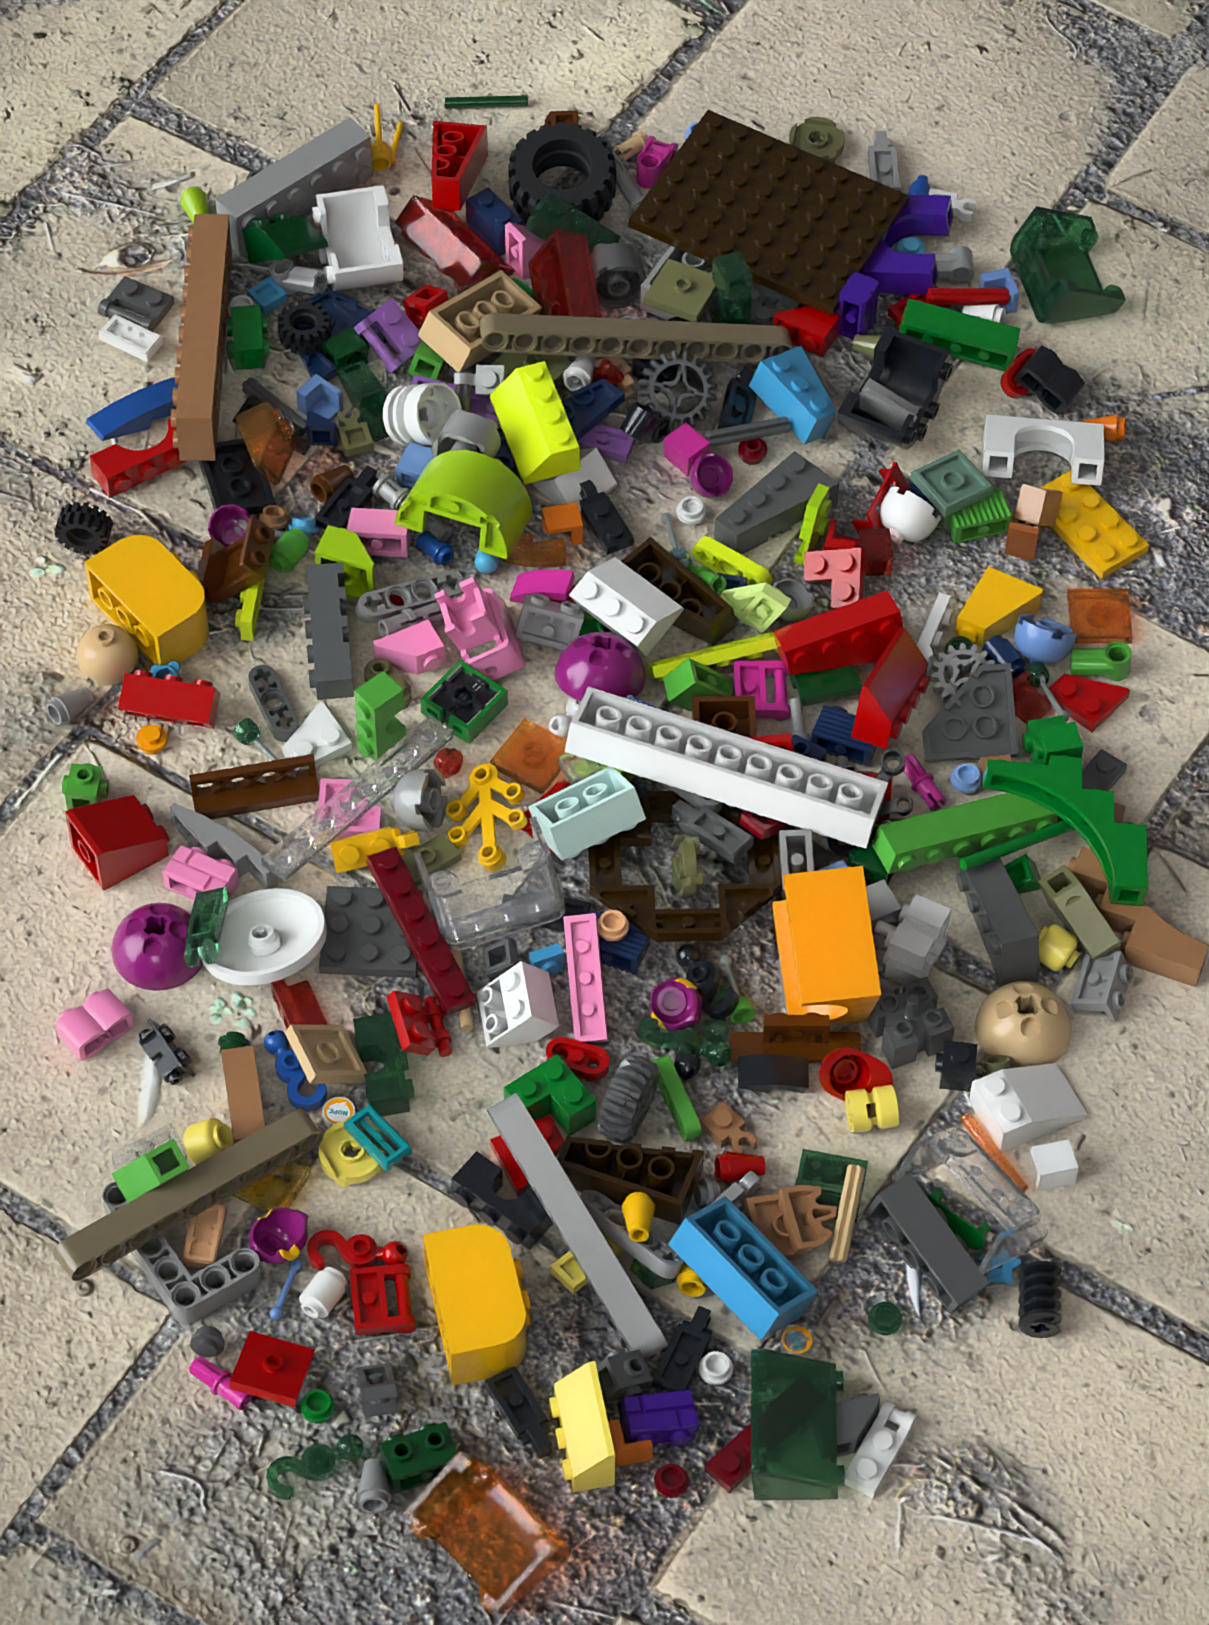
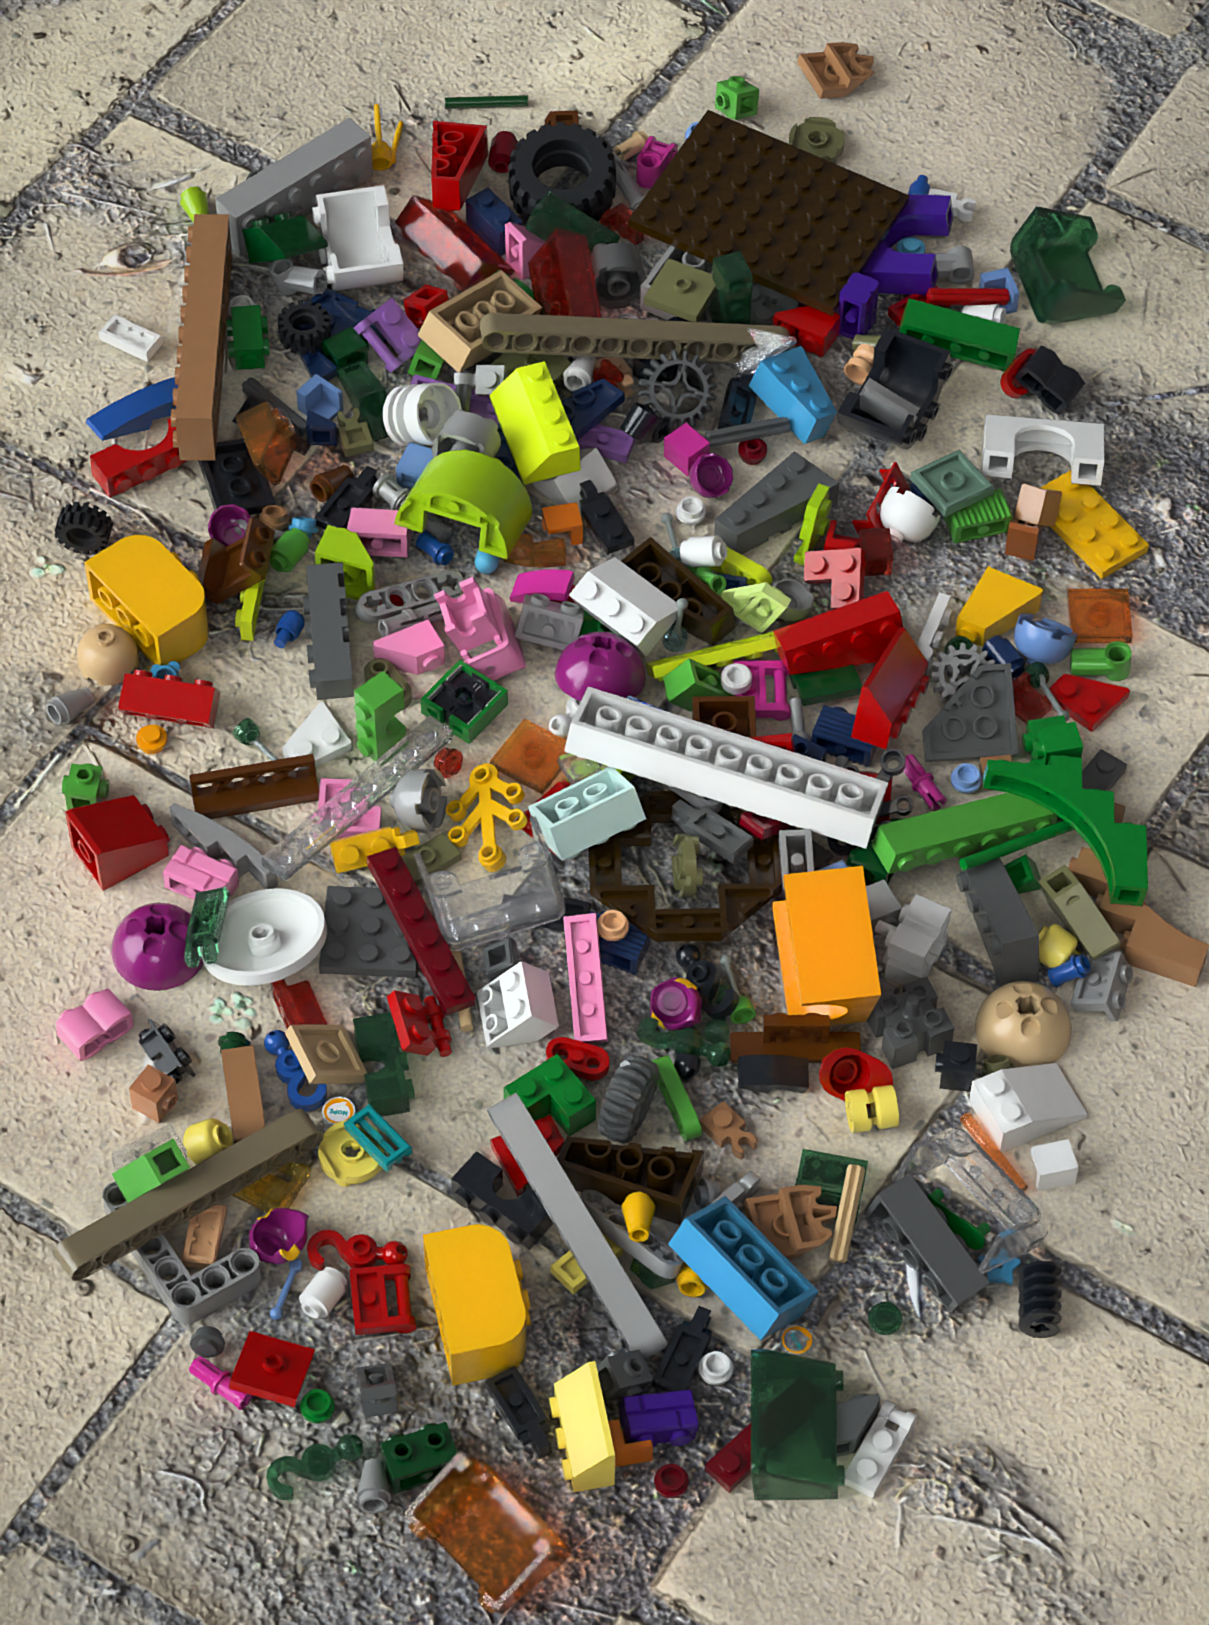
dark grey plate [98,276,175,332] -> none
dark azure plate [247,277,288,315] -> none
dark grey beam [248,665,299,742] -> none
dark azure plate [529,943,564,977] -> none
red cone [714,1151,765,1184] -> none
light grey hinge [868,131,901,191] -> none
orange cone [1084,414,1127,443] -> none
none -> nougat brick [129,1064,178,1123]
none -> blue cylinder [274,610,305,648]
none -> dark red brick [488,131,518,173]
none -> clear red bracket [600,203,644,245]
none -> clear light blue hinge [663,598,688,652]
none -> white brick [680,536,727,567]
none -> bright green brick [715,76,759,120]
none -> white tile [721,663,752,695]
none -> clear slope [735,328,797,375]
none -> medium nougat plate [797,42,875,99]
none -> light nougat wheel [844,344,875,385]
none -> blue pin [1048,954,1091,987]

